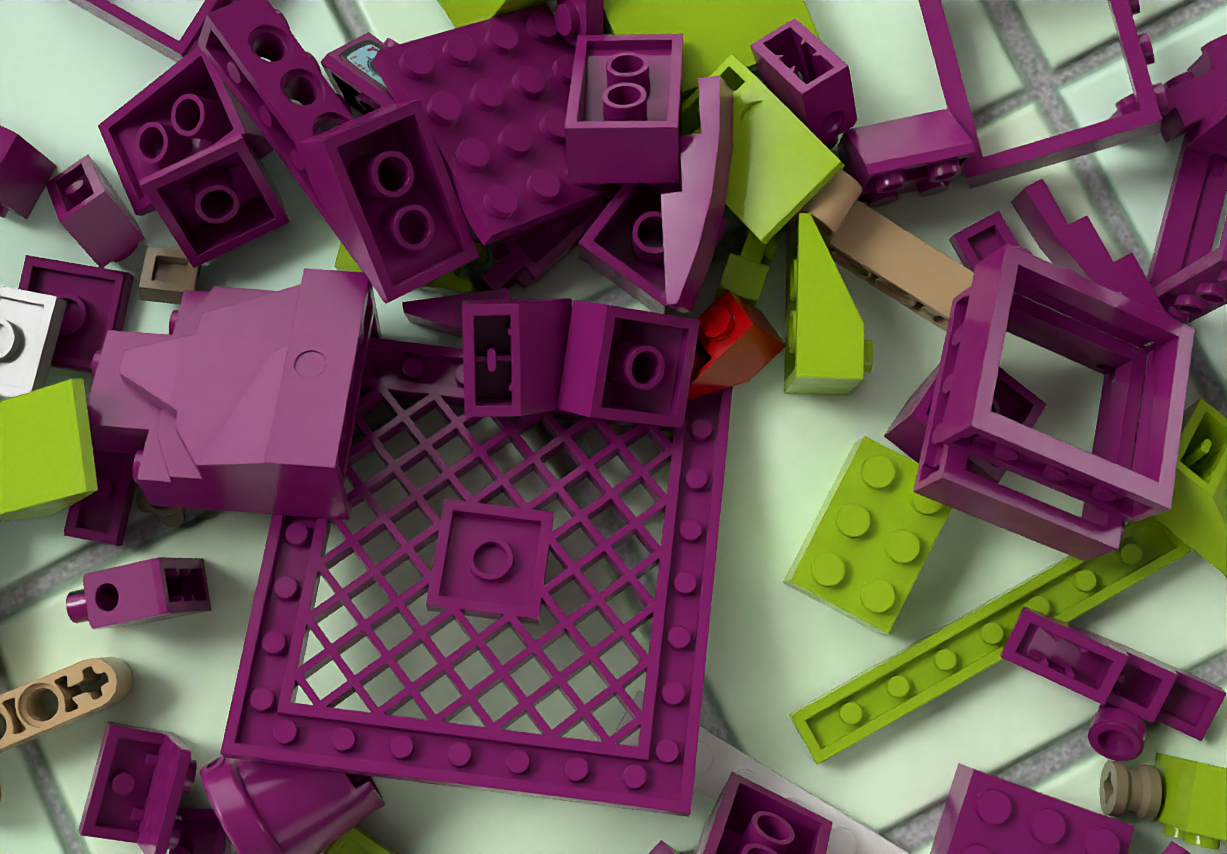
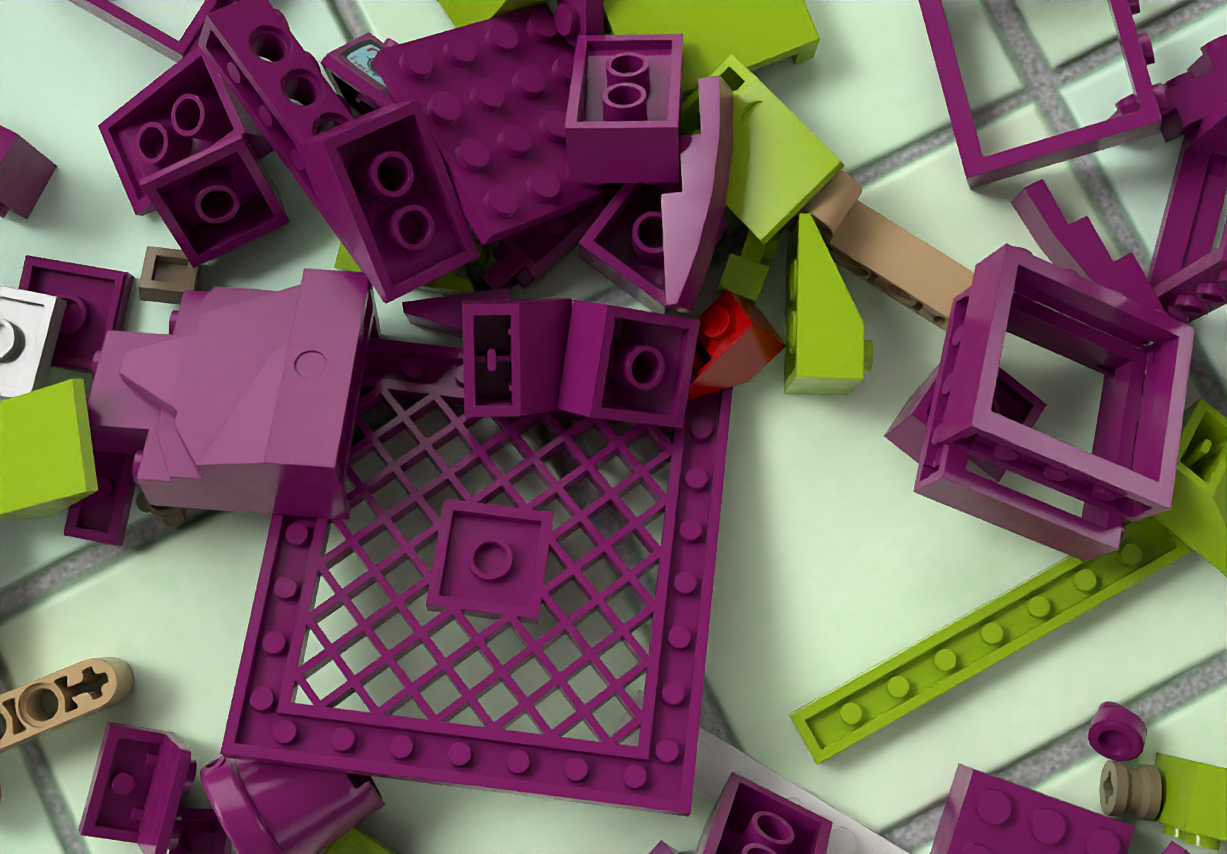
magenta slope [45,154,145,269] -> none
magenta torso [66,557,212,629] -> none
magenta torso [750,18,857,150] -> none
lime brick [782,436,952,634] -> none
magenta slope [837,108,976,207] -> none
magenta plate [949,211,1020,272] -> none
magenta slope [1000,606,1226,741] -> none

